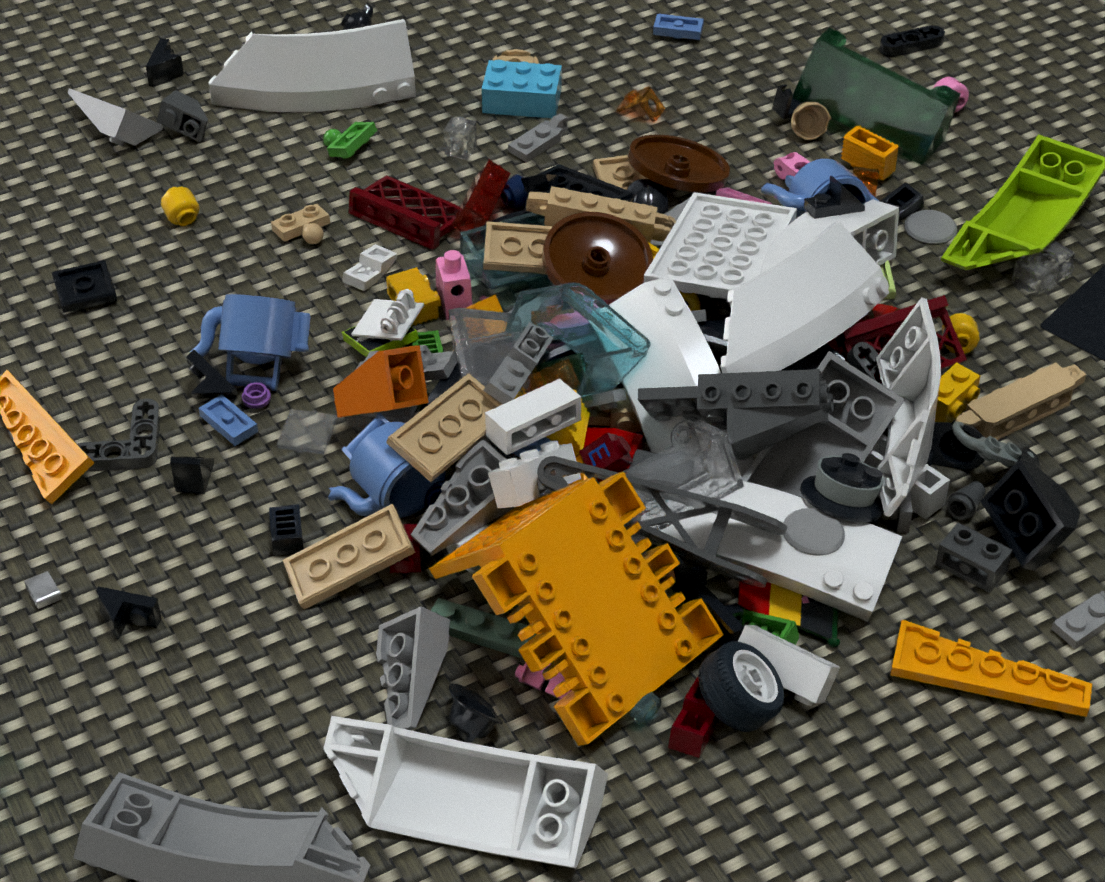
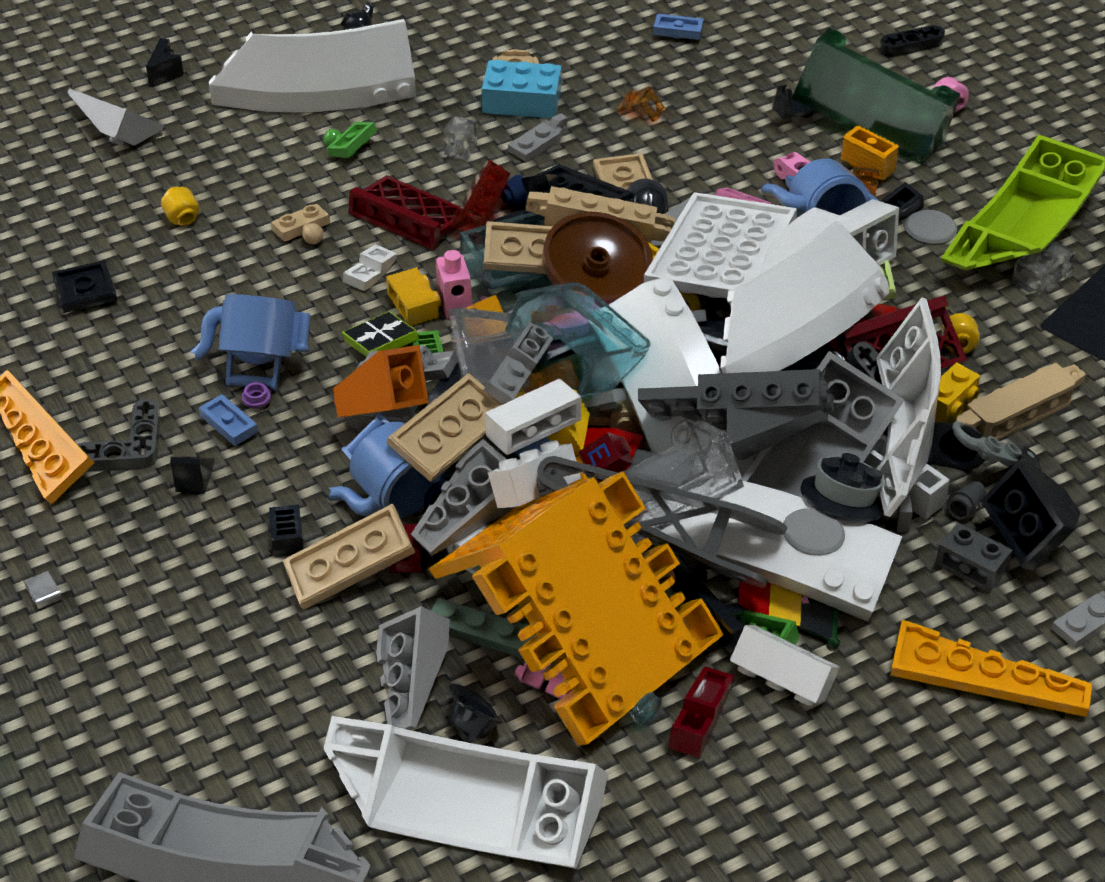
black slope [96,586,162,640] -> none
dark grey slope [157,90,208,143] -> none
black slope [186,349,238,399] -> none
clear piece [277,409,337,455] -> none
white hinge [351,289,424,341] -> none
reddish brown dish [628,134,730,192] -> none
black wheel [698,641,784,732] -> none
tan hair [791,102,831,140] -> none
black slope [804,176,865,219] -> none

